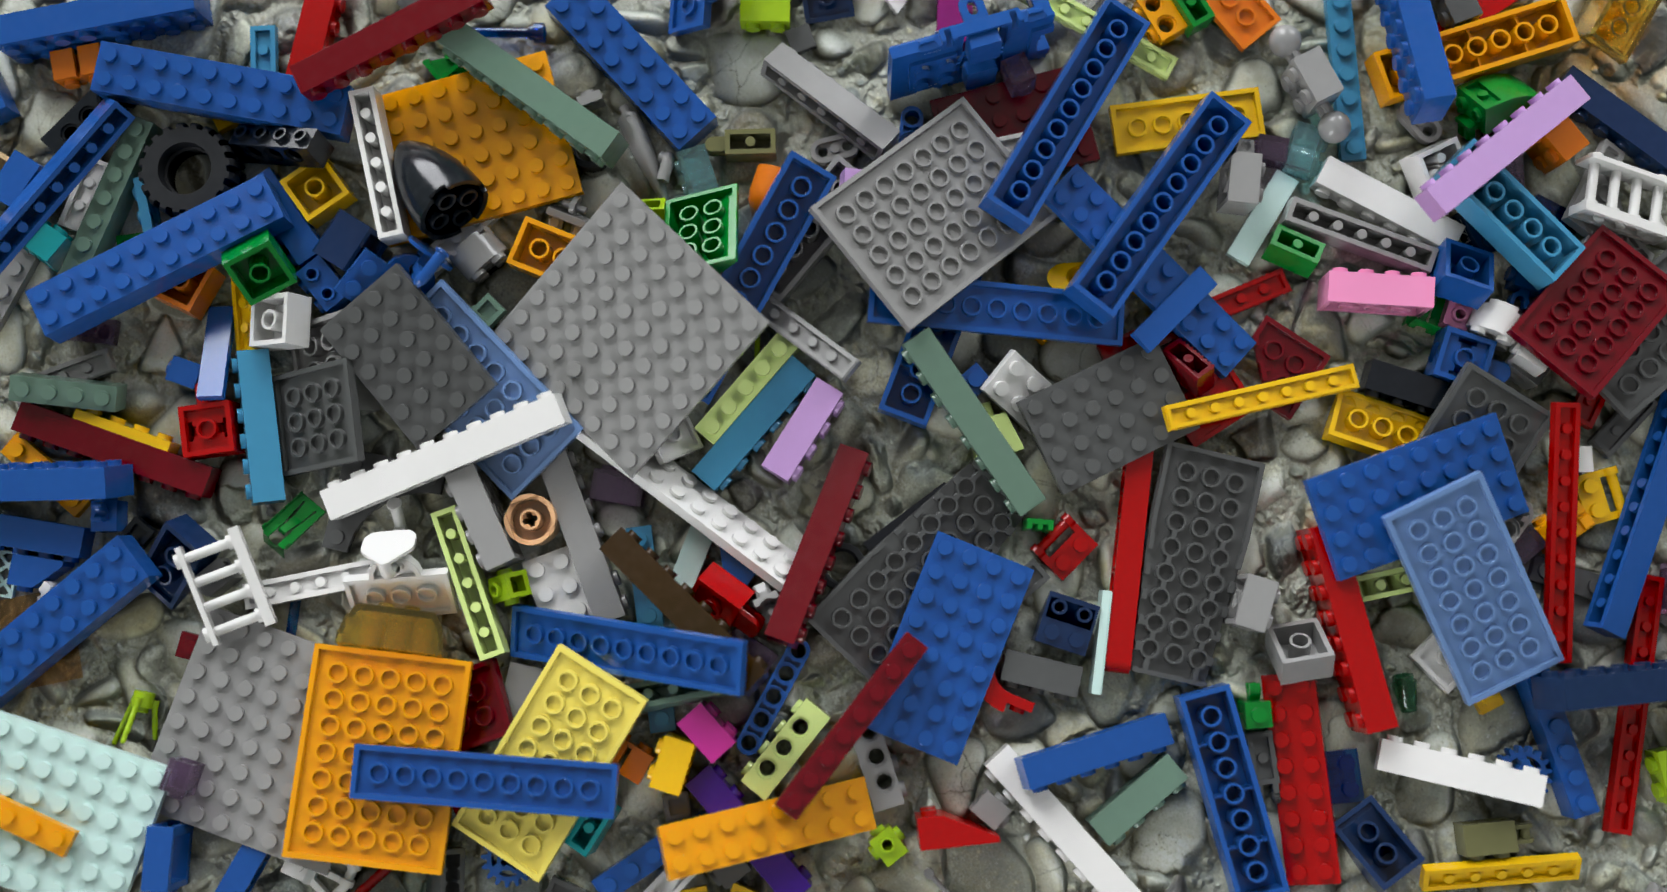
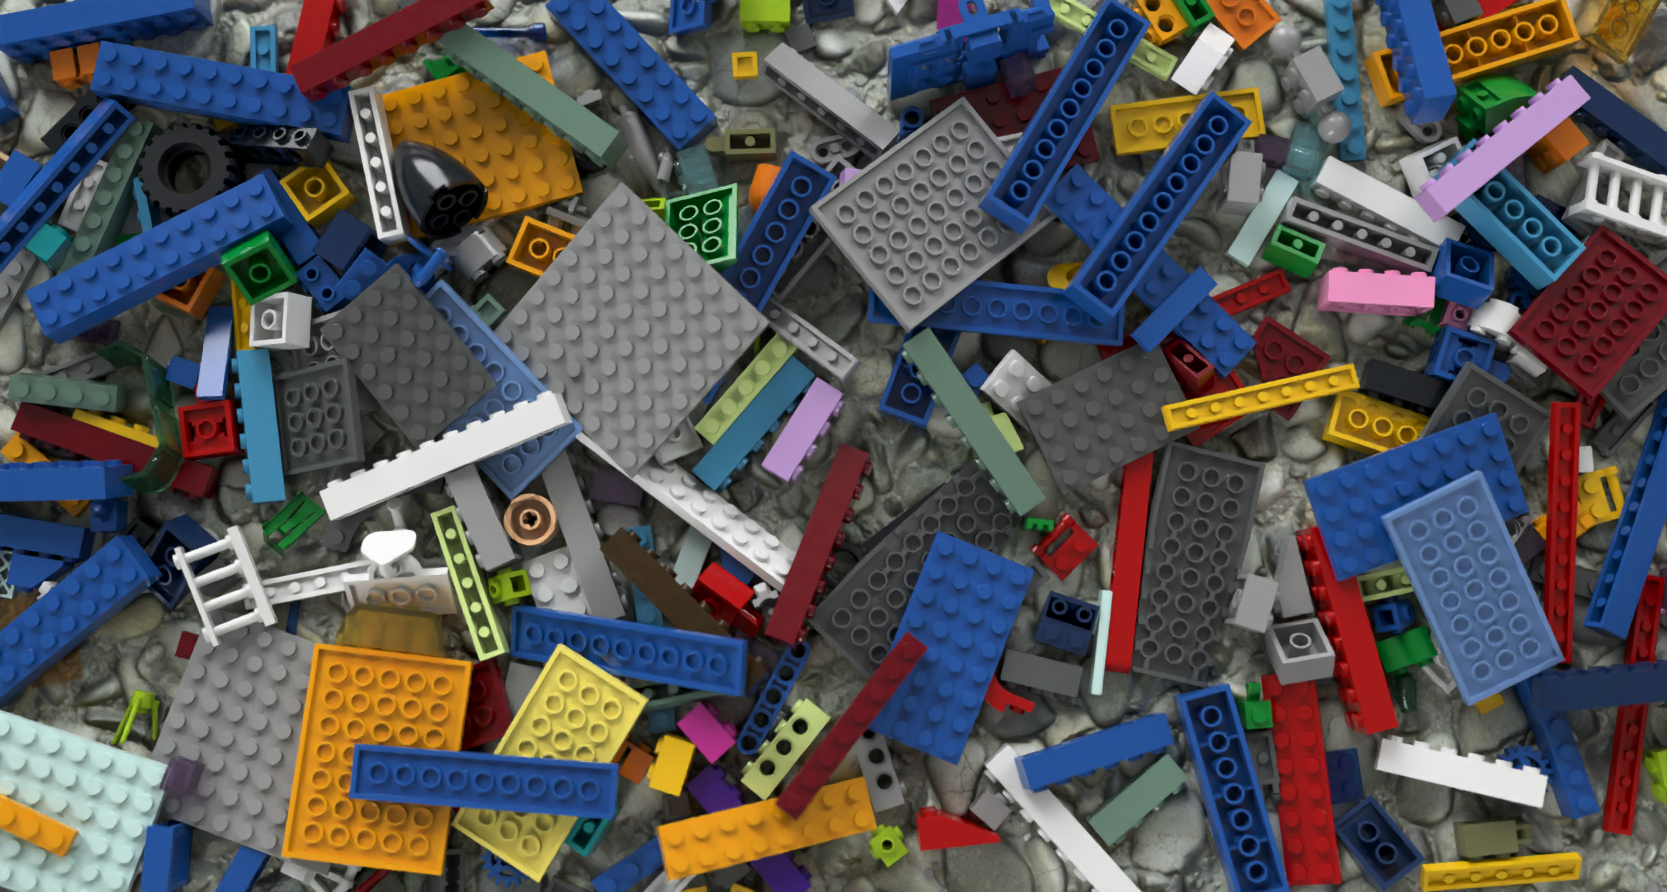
none -> clear green windscreen [95,339,185,495]
none -> yellow plate [732,51,758,80]
none -> white brick [1171,23,1235,95]
none -> light grey slope [1271,535,1314,618]
none -> blue brick [1371,596,1415,635]
none -> green brick [1375,626,1438,677]

